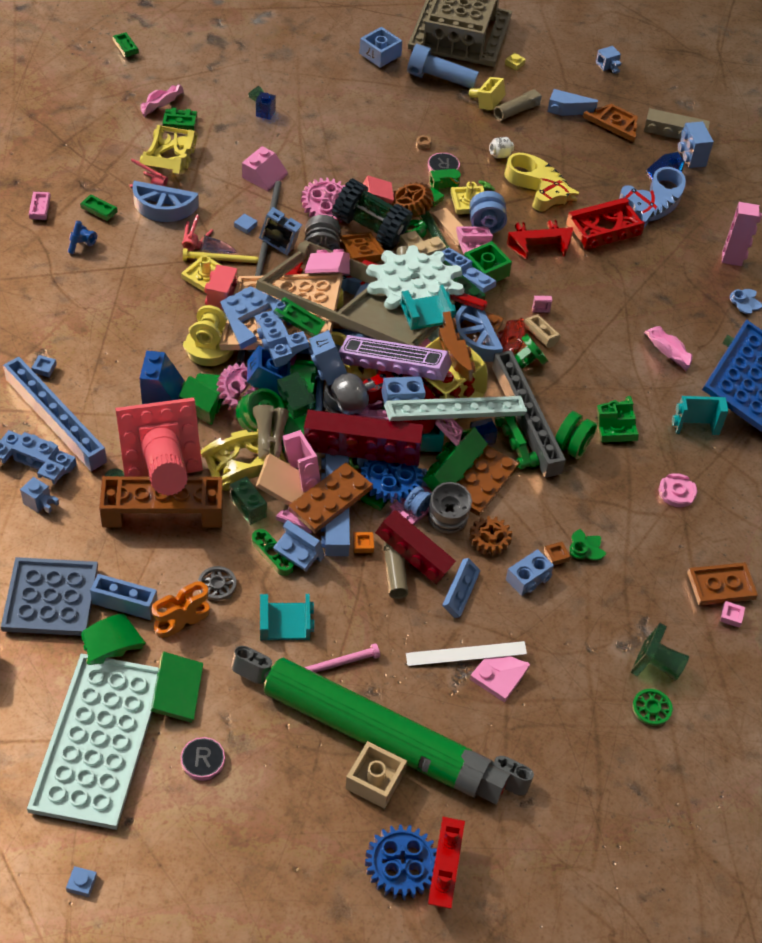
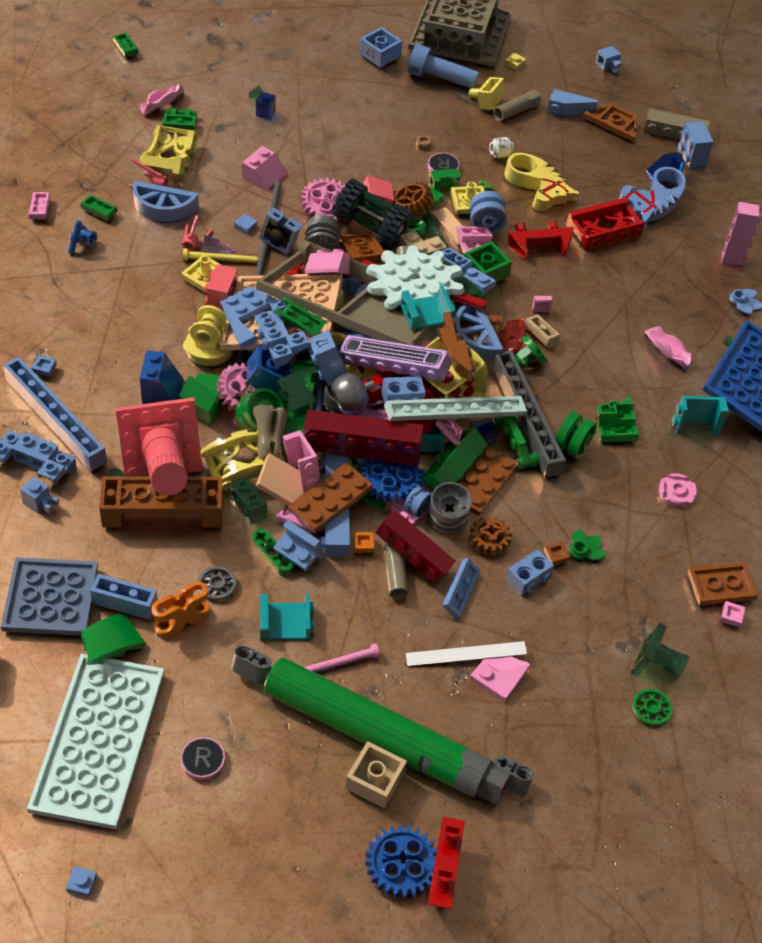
green tile [150,651,203,723] -> none

